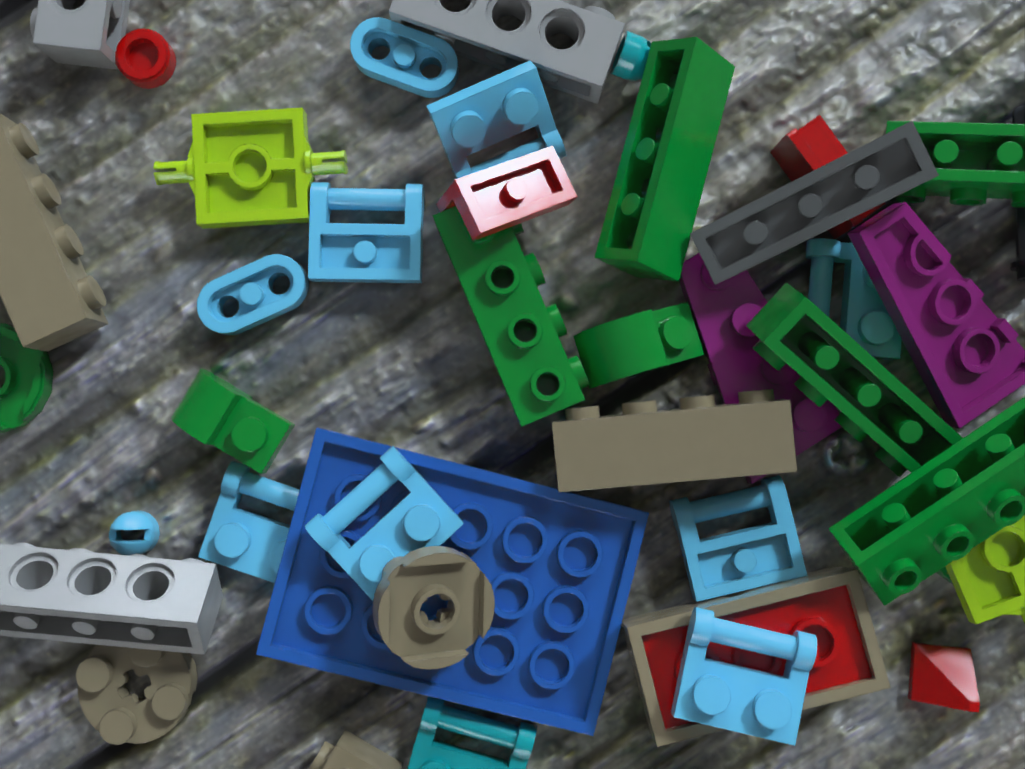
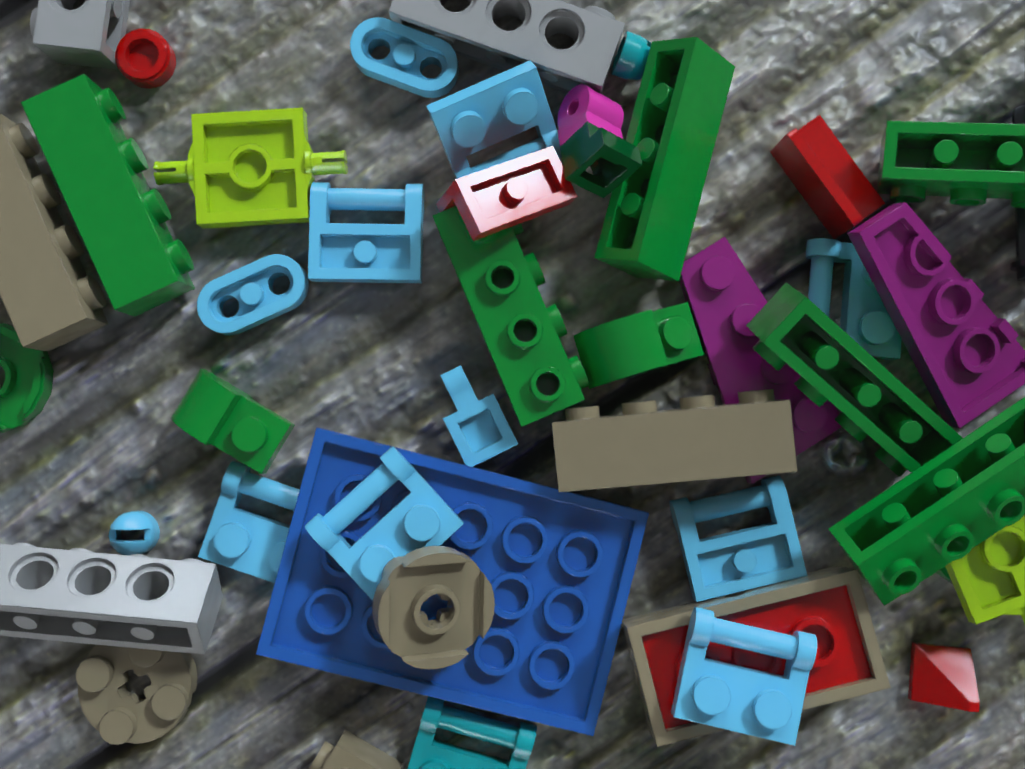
dark grey plate [690,121,939,285] -> none
none -> green brick [21,74,195,317]
none -> medium azure plate [440,365,518,467]
none -> dark green leg [557,84,643,198]

